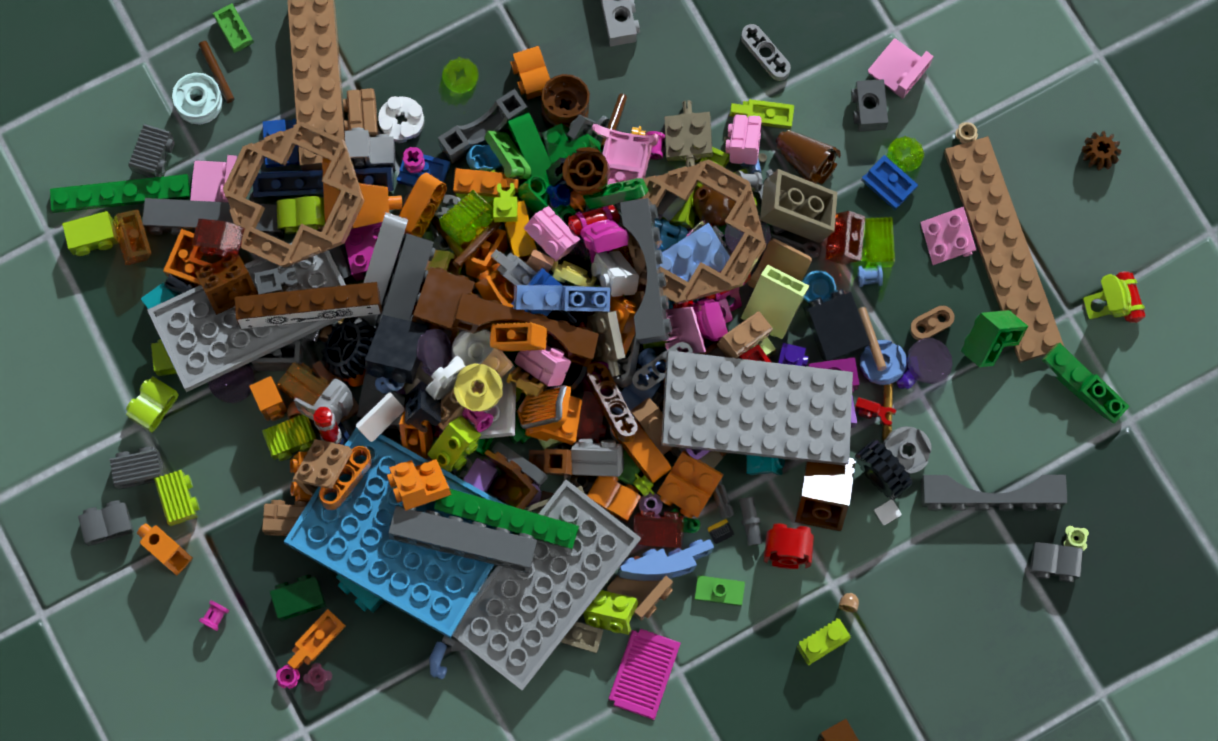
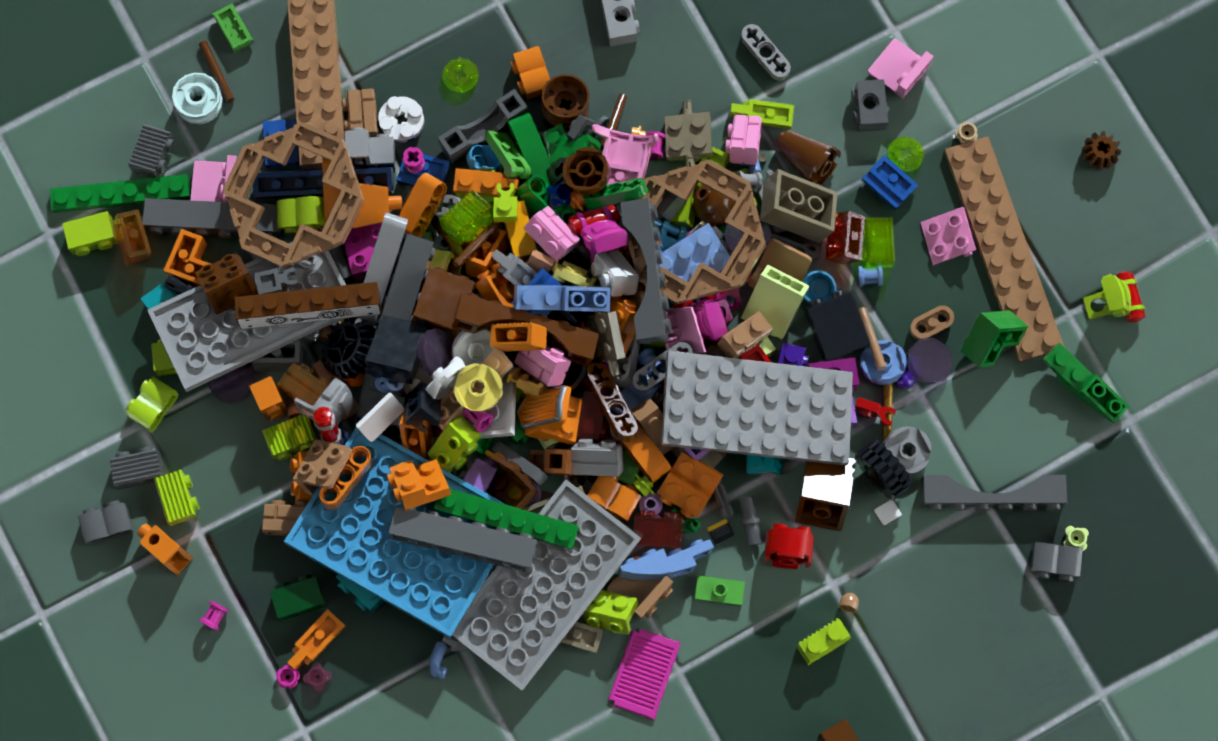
clear red brick [191,218,245,258] -> none

